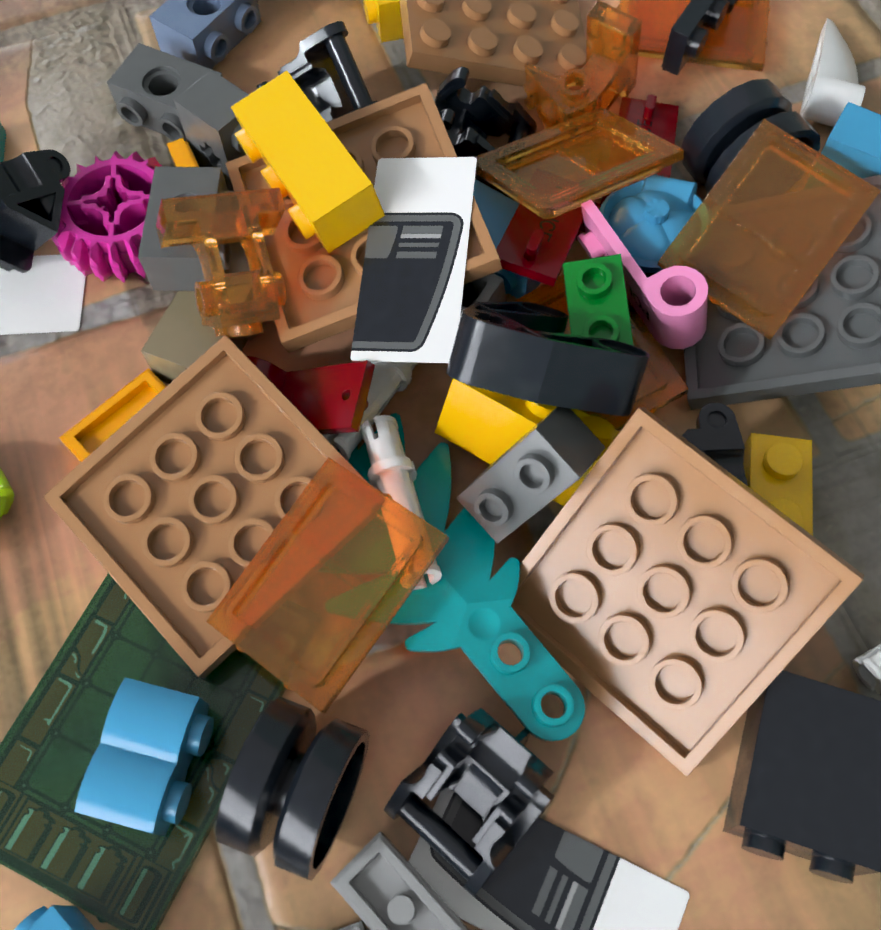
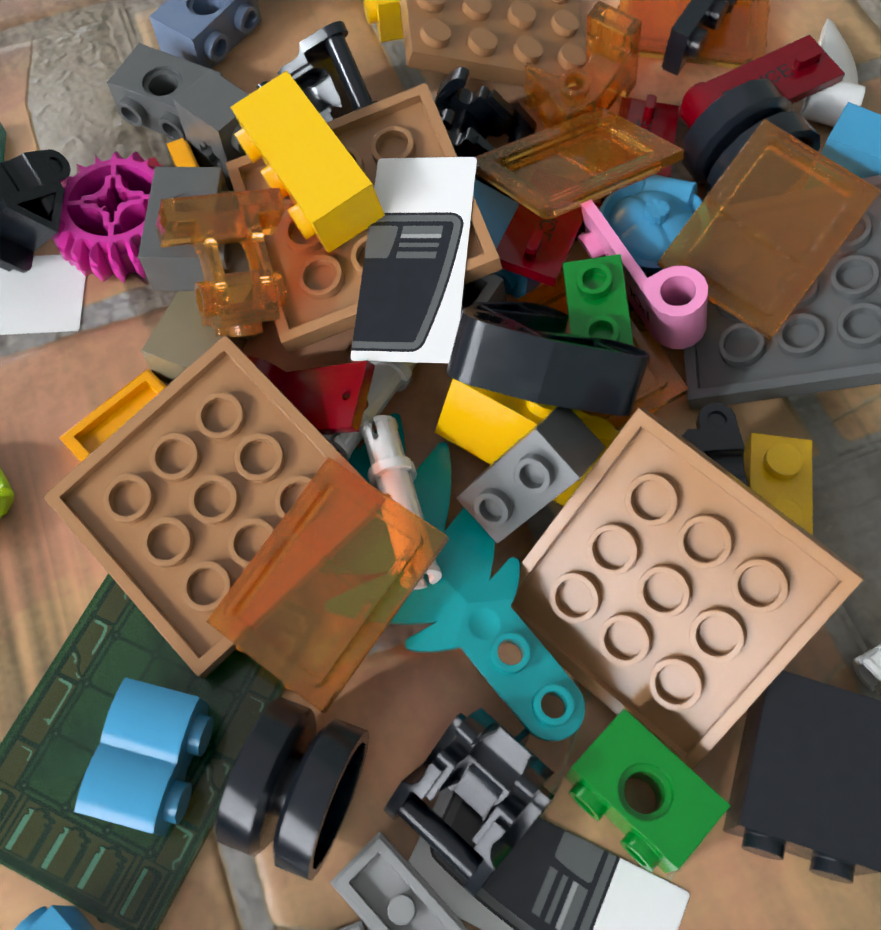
none -> green brick [564,708,731,873]
none -> dark red door [679,35,845,129]

